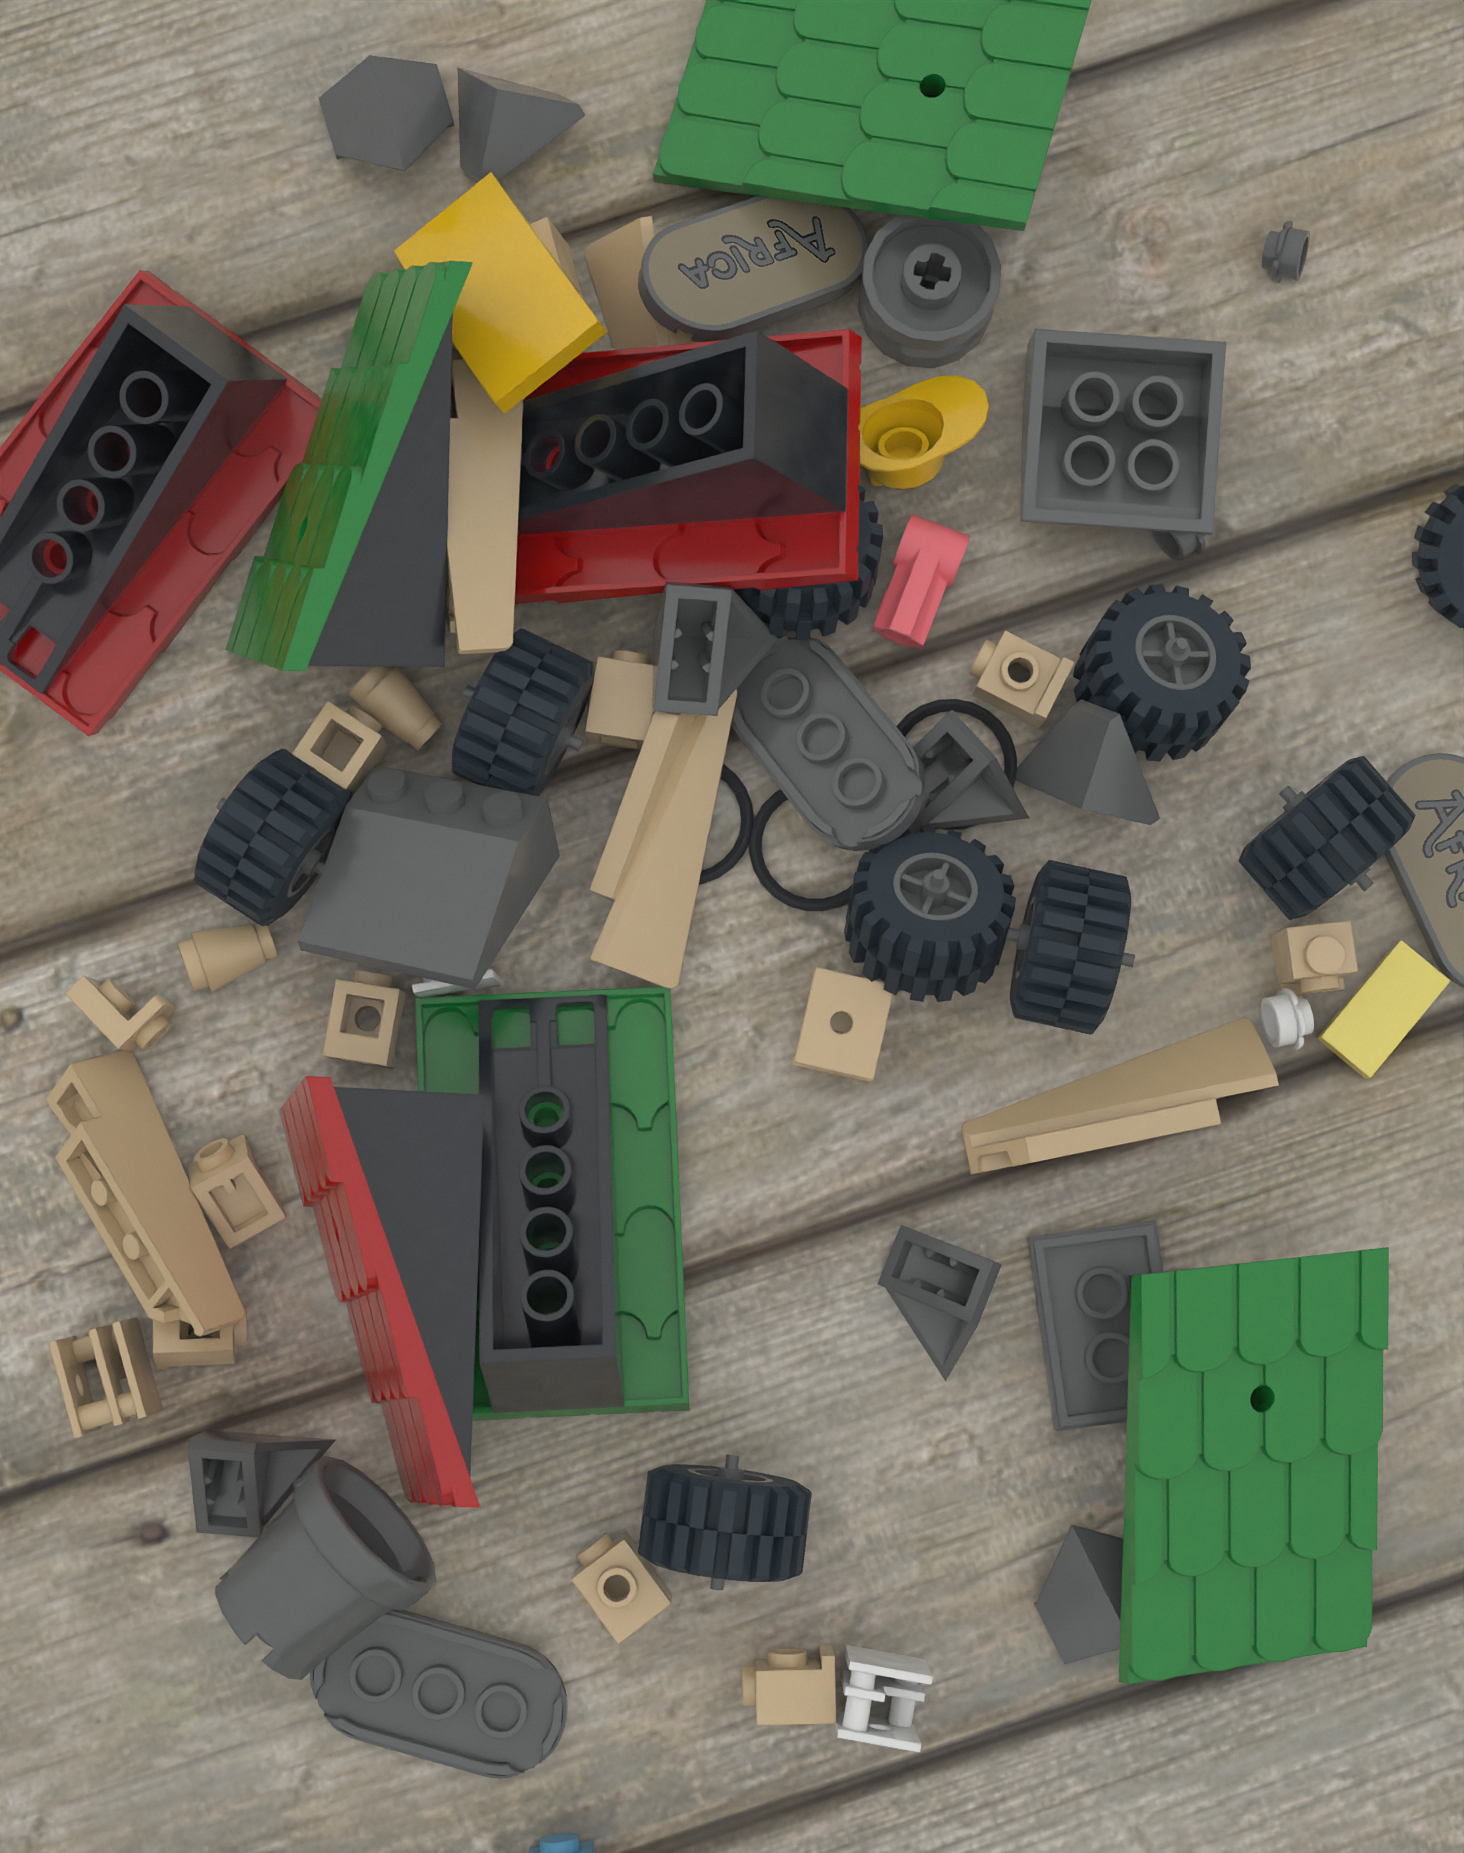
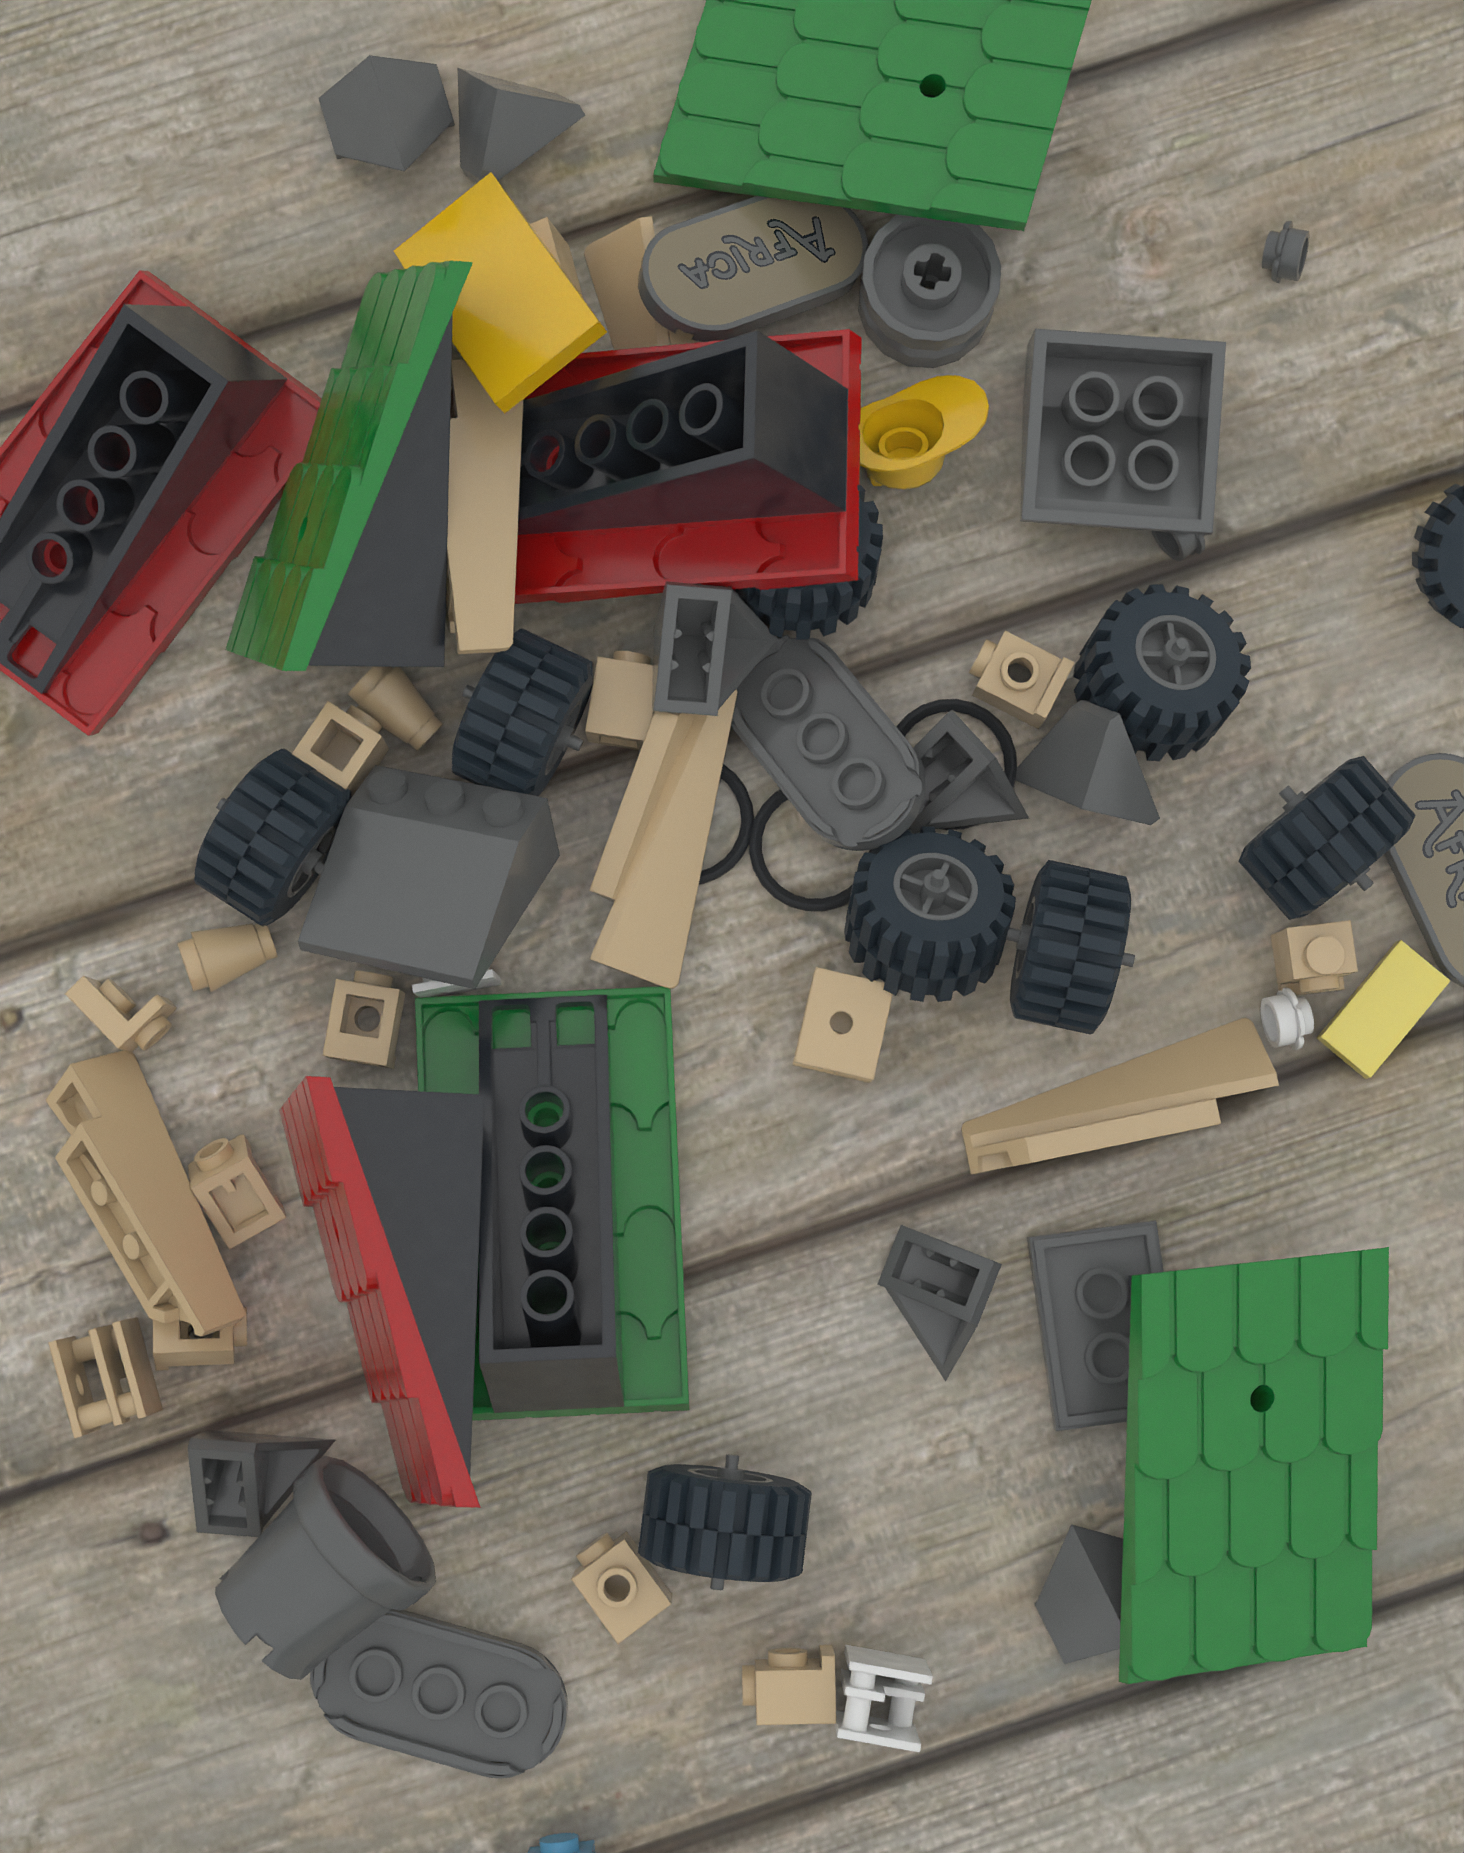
coral piece [872,514,971,649] -> none

